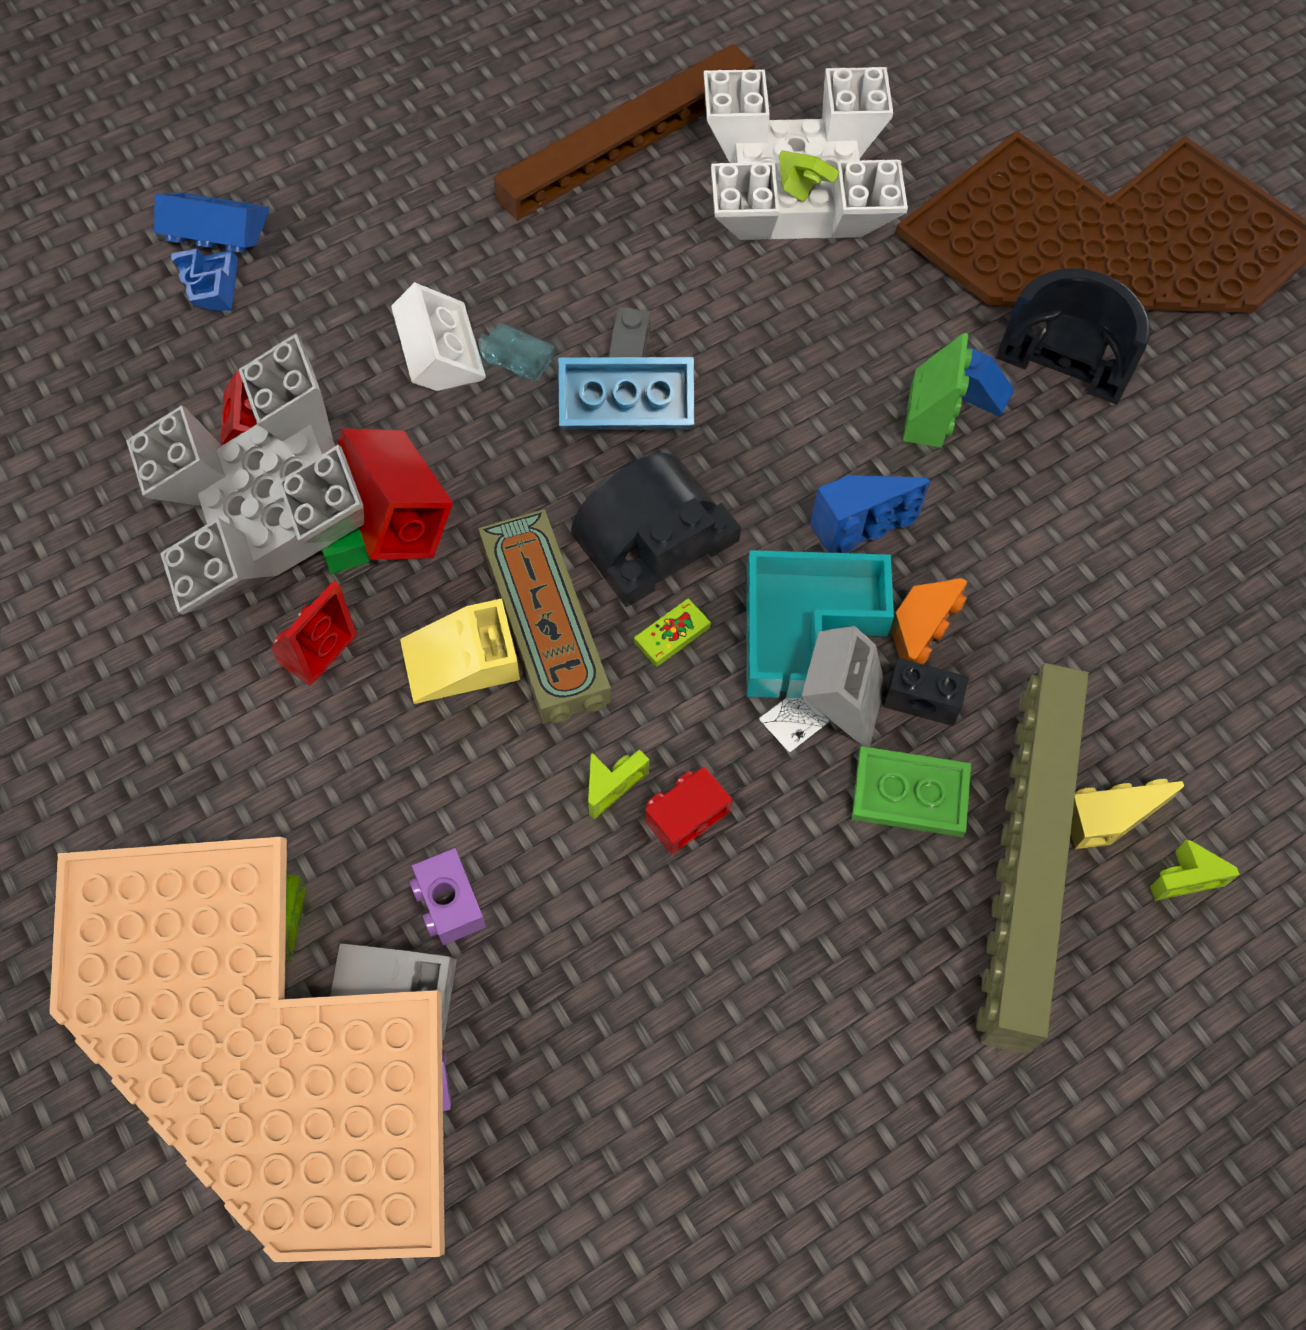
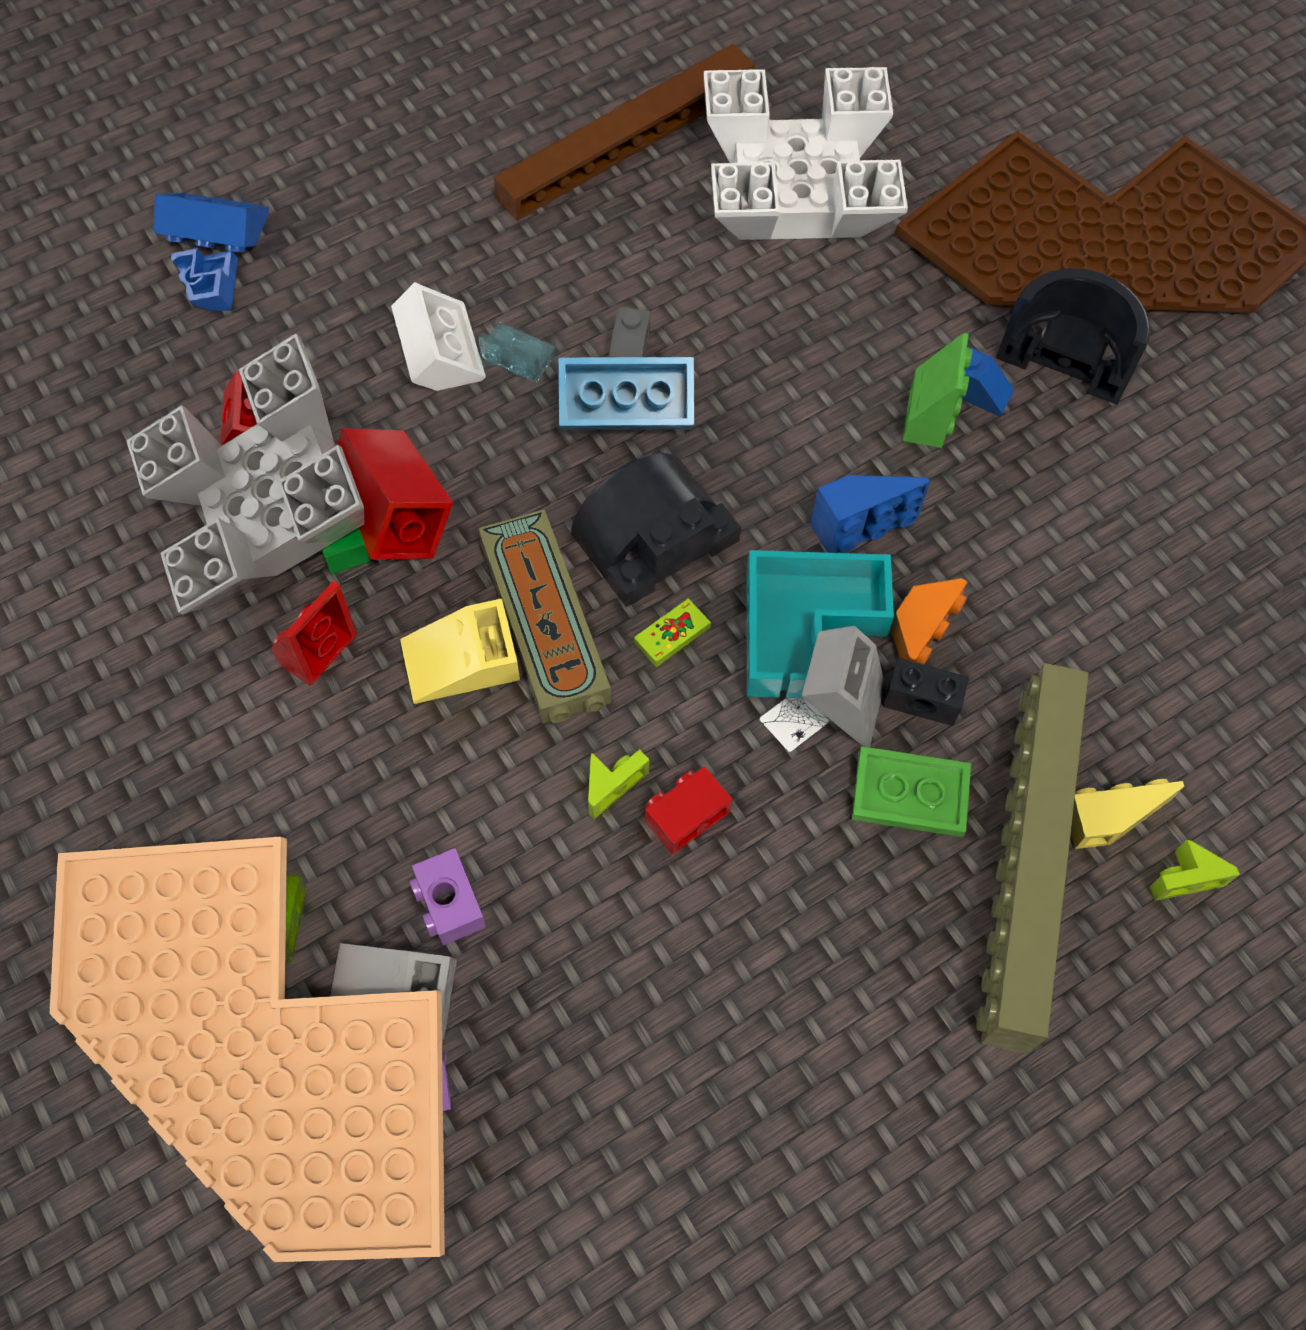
lime slope [779,150,840,202] -> none

